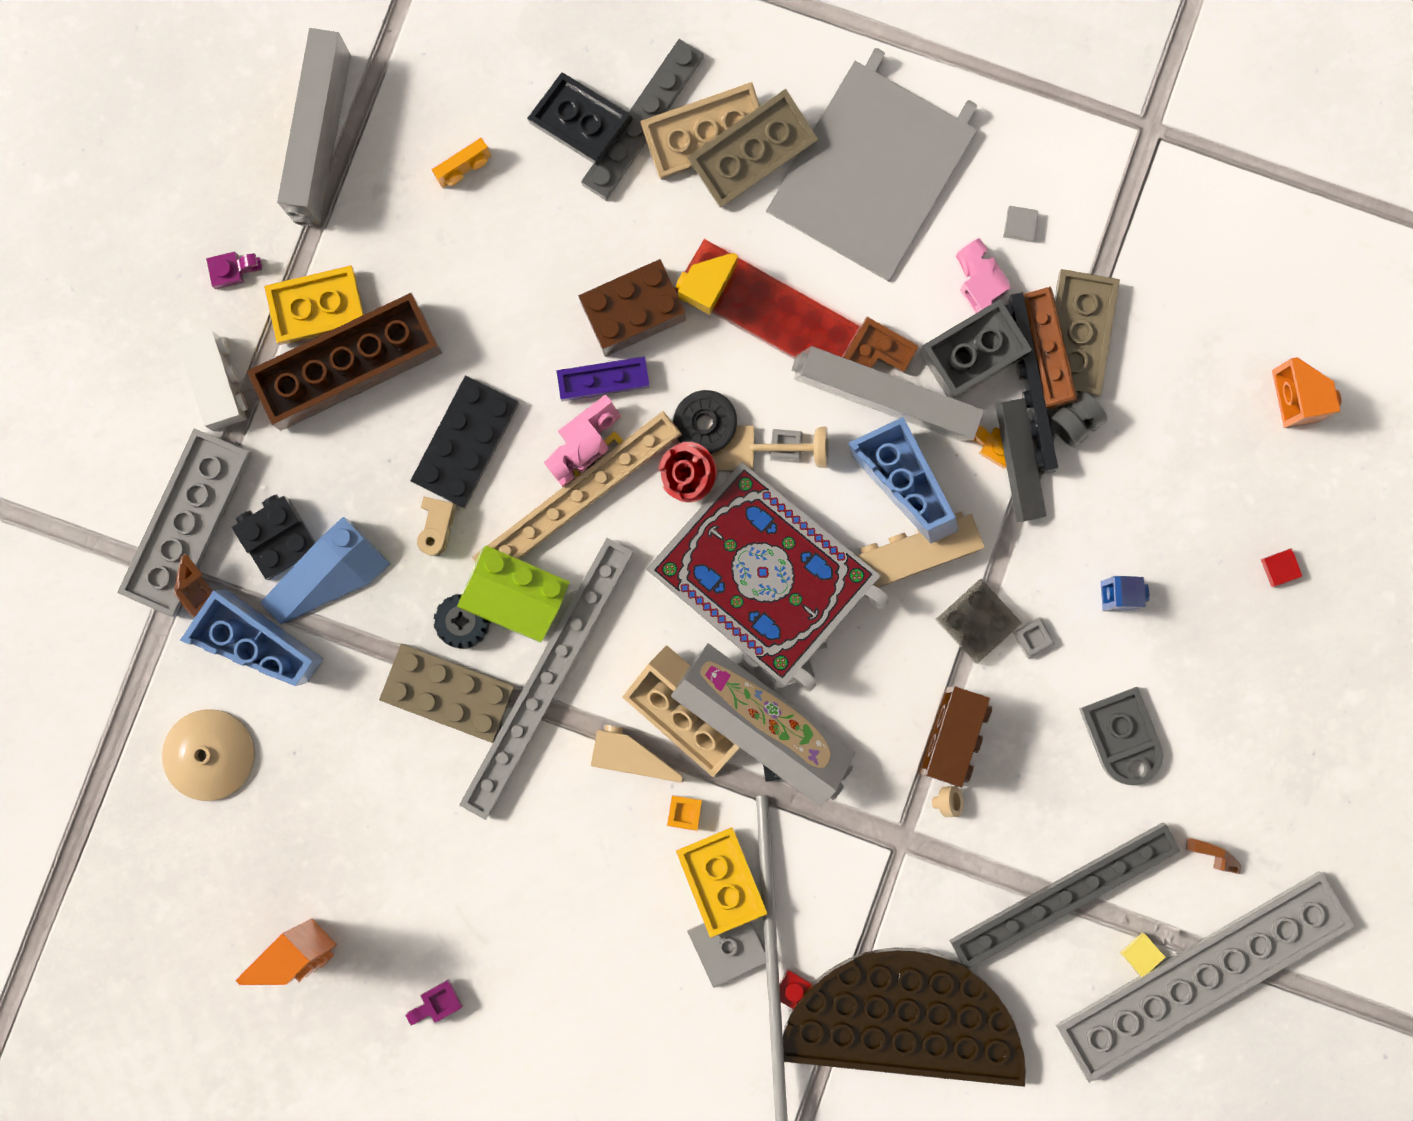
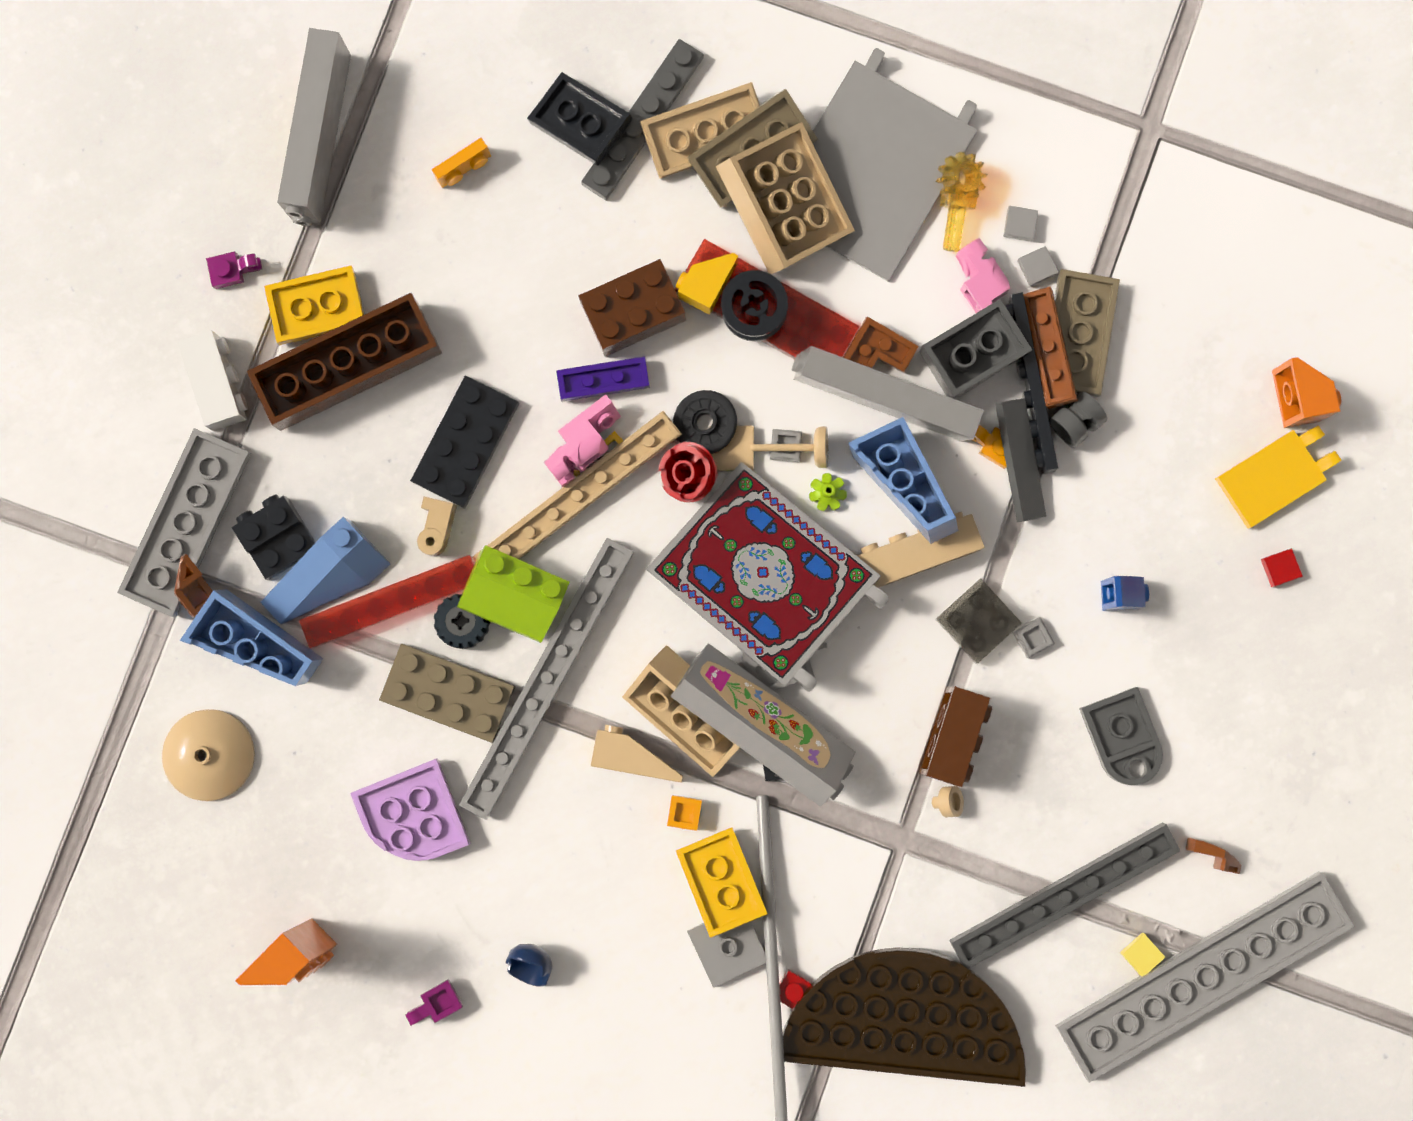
none -> clear red plate [299,555,475,649]
none -> lavender plate [350,758,471,861]
none -> dark blue hair [505,944,553,987]
none -> tan slope [716,122,855,274]
none -> black wheel [721,270,788,342]
none -> lime plant [809,473,847,512]
none -> clear yellow gear [936,152,989,252]
none -> light grey tile [1017,246,1058,287]
none -> yellow tile [1215,425,1342,529]

